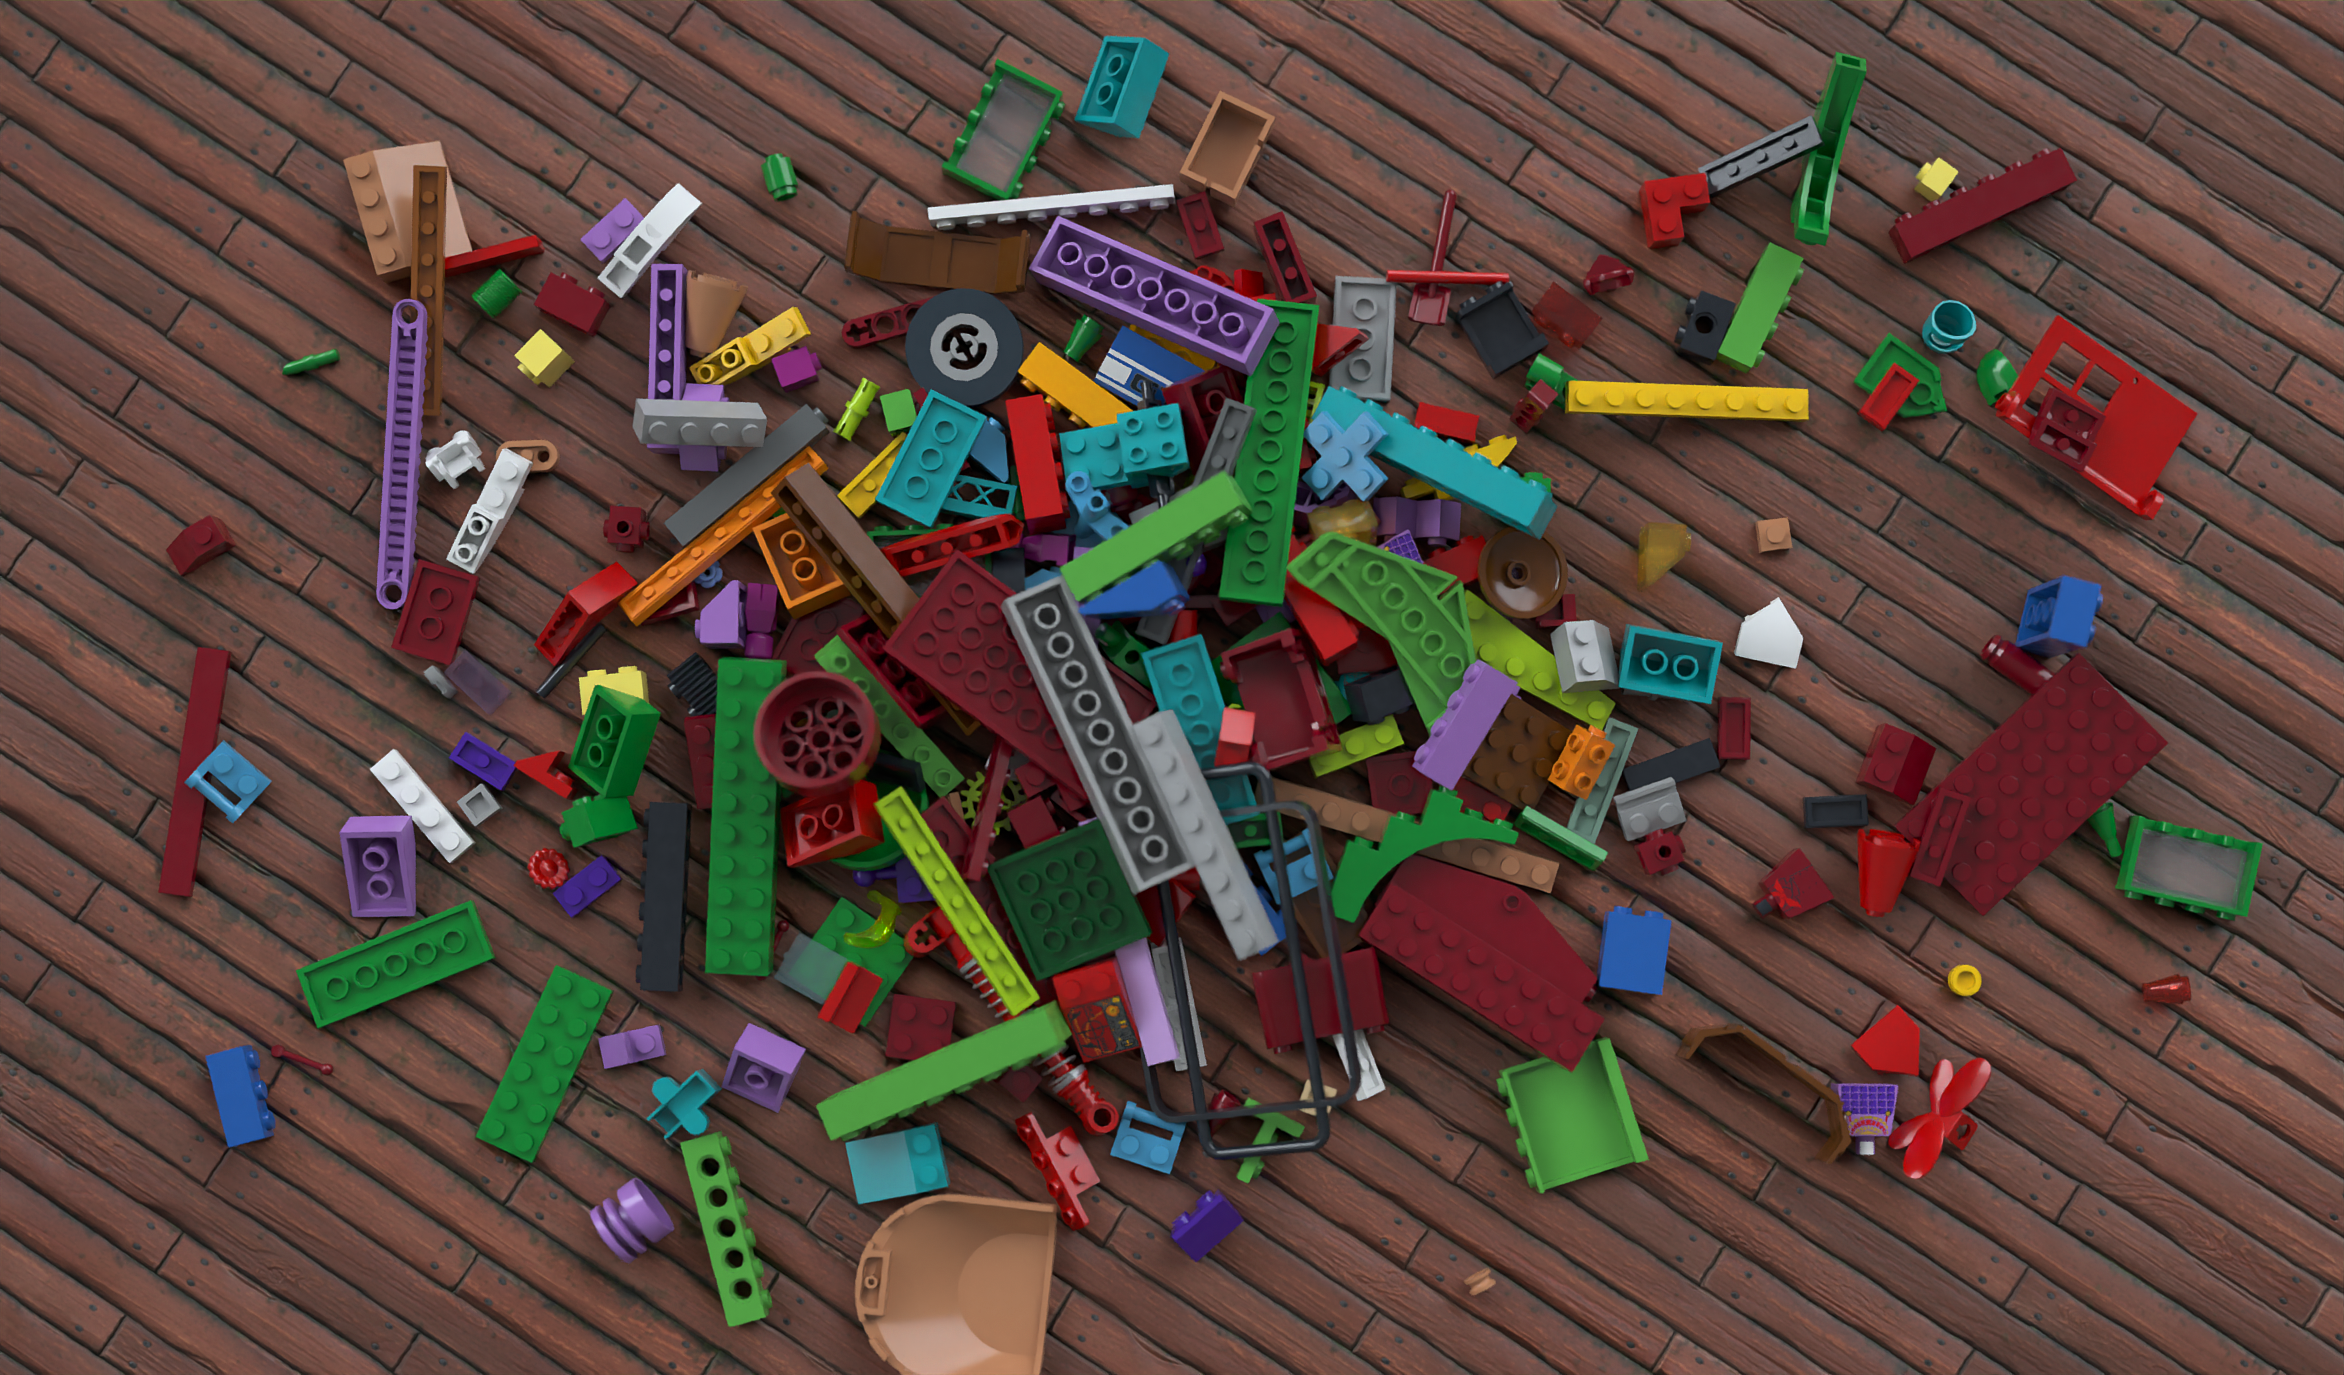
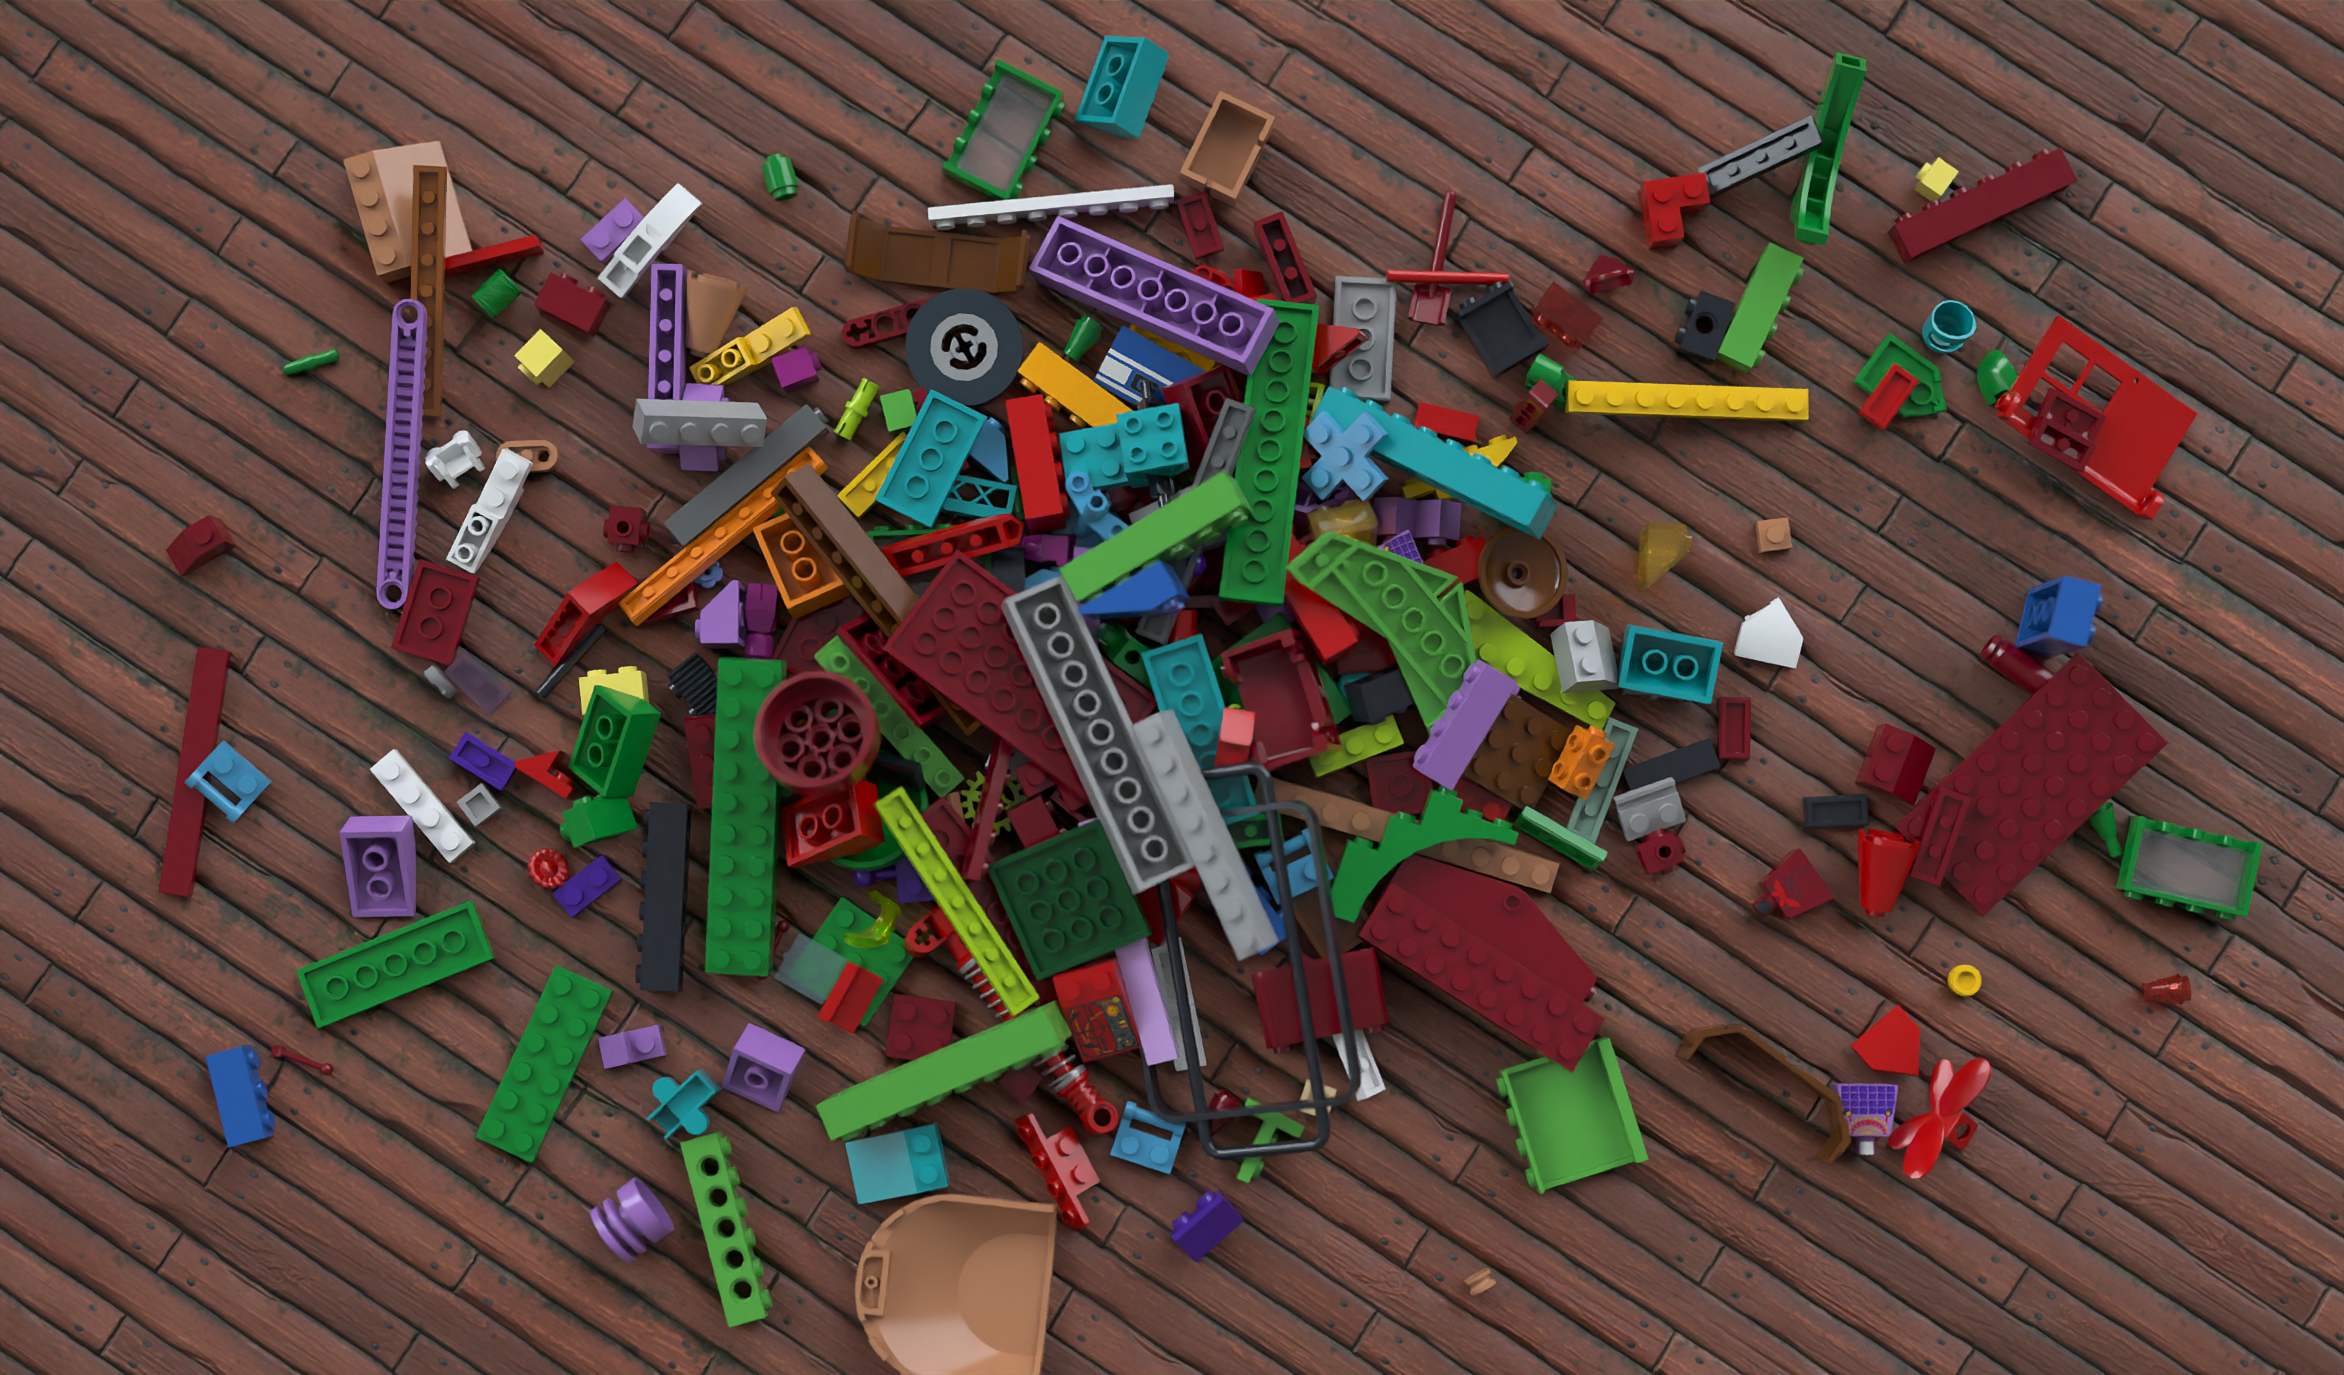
blue brick [1595,906,1672,995] -> none

